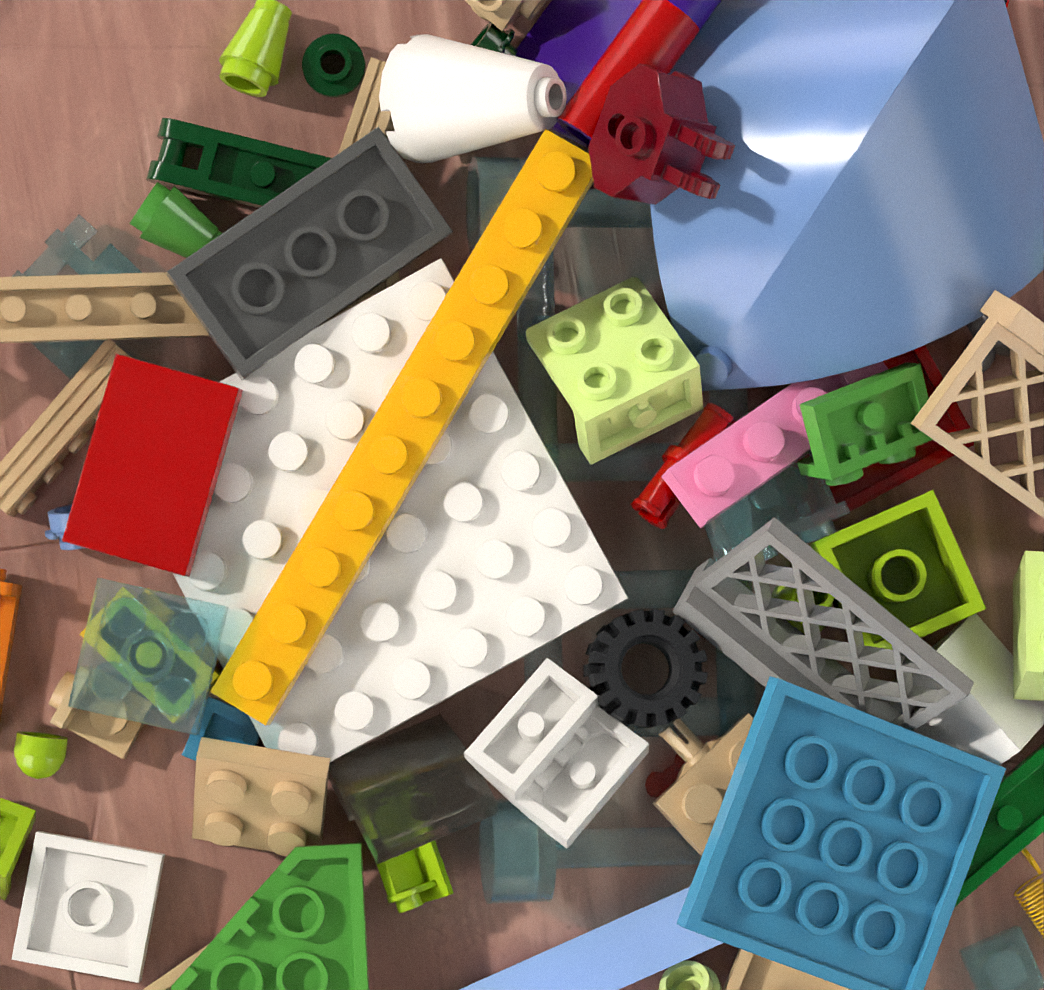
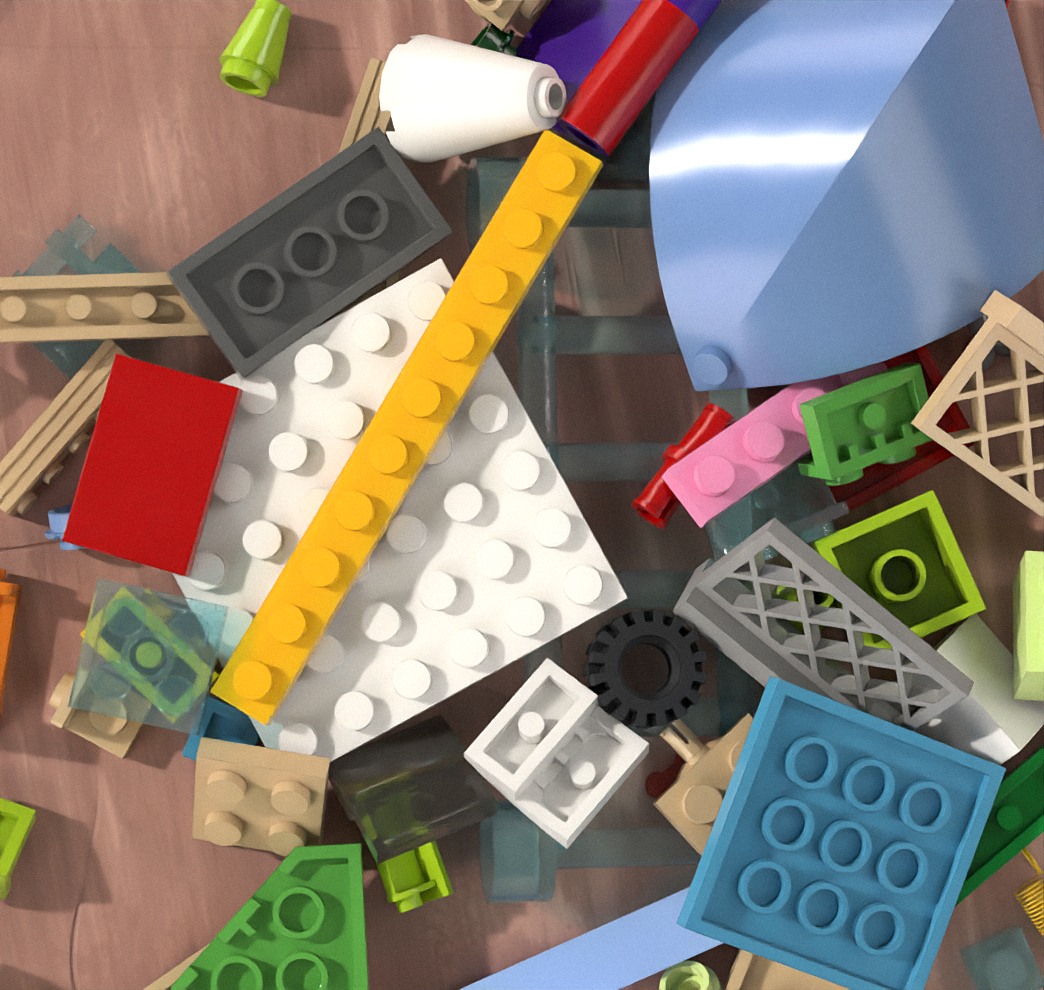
white plate [11,831,165,983] -> none
lime hinge [14,731,68,779] -> none
bright green cone [129,182,222,258] -> none
dark green plate [146,118,332,208] -> none
dark green plate [302,33,366,98] -> none
yellowish green bracket [526,277,704,465] -> none
dark red hinge [588,63,736,205] -> none

